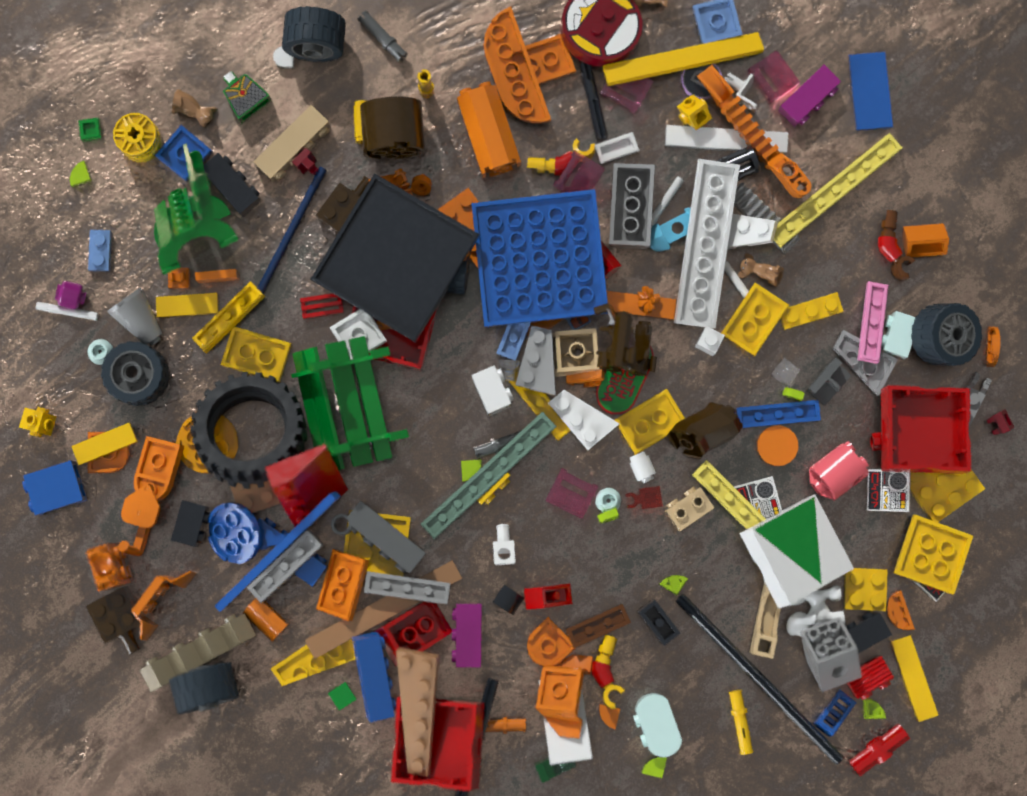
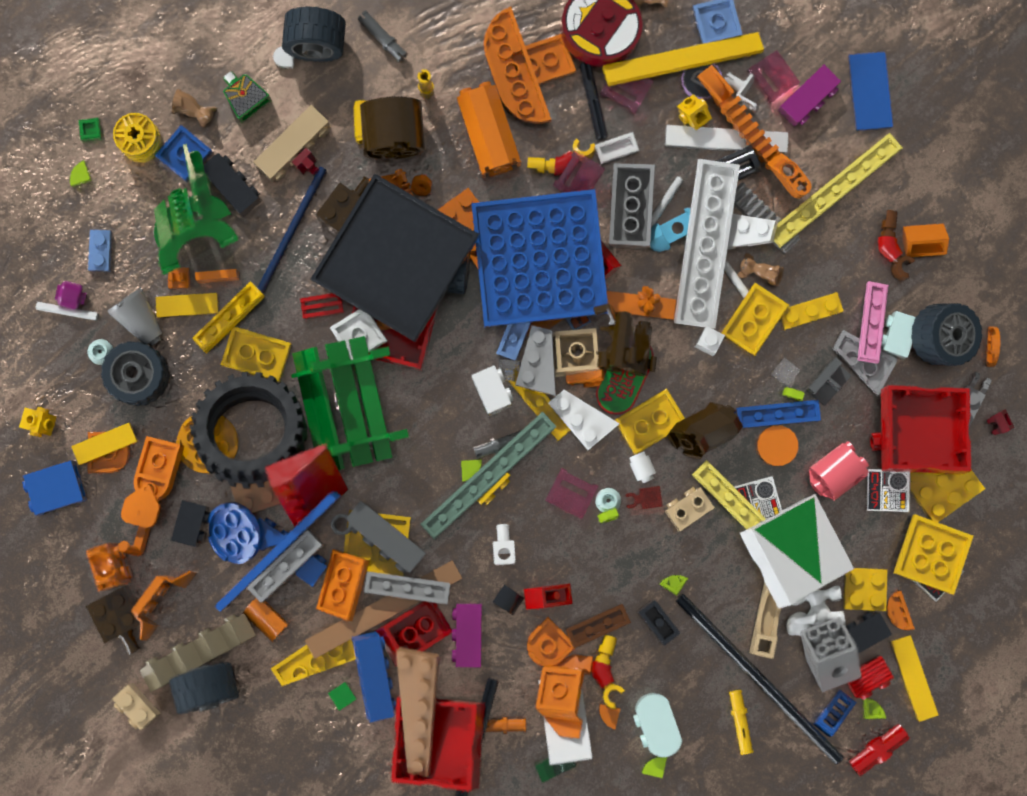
none -> tan brick [112,683,161,730]

